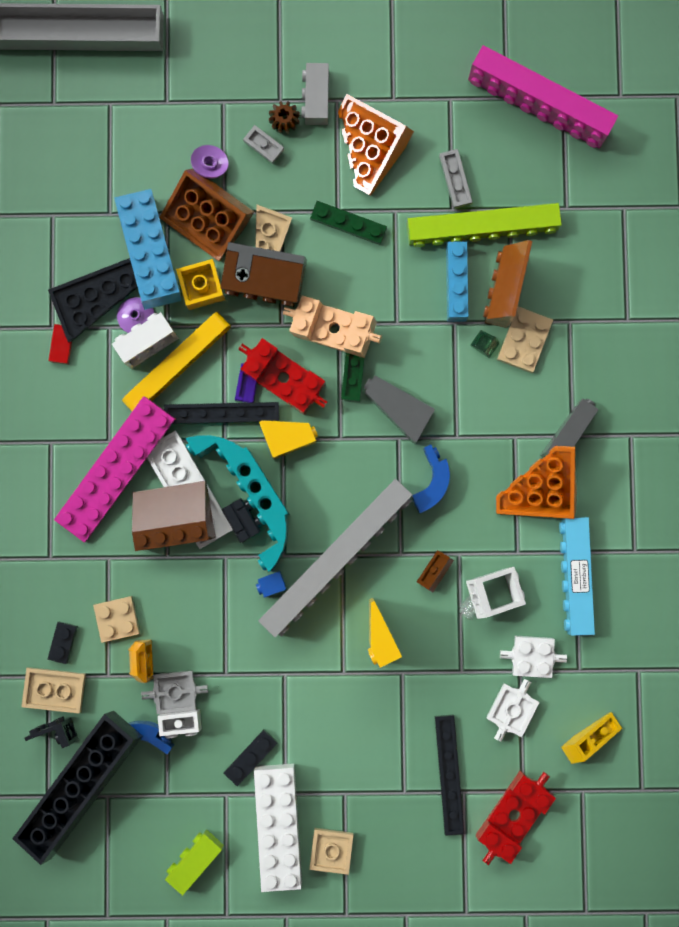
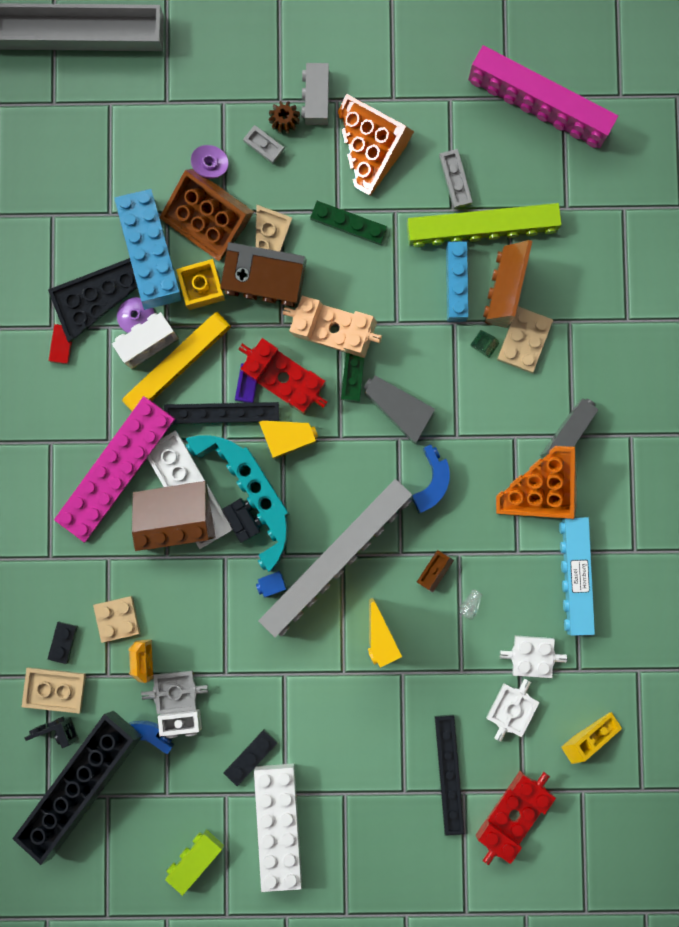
tan plate [310,828,353,875] -> none
white window [466,567,526,619] -> none

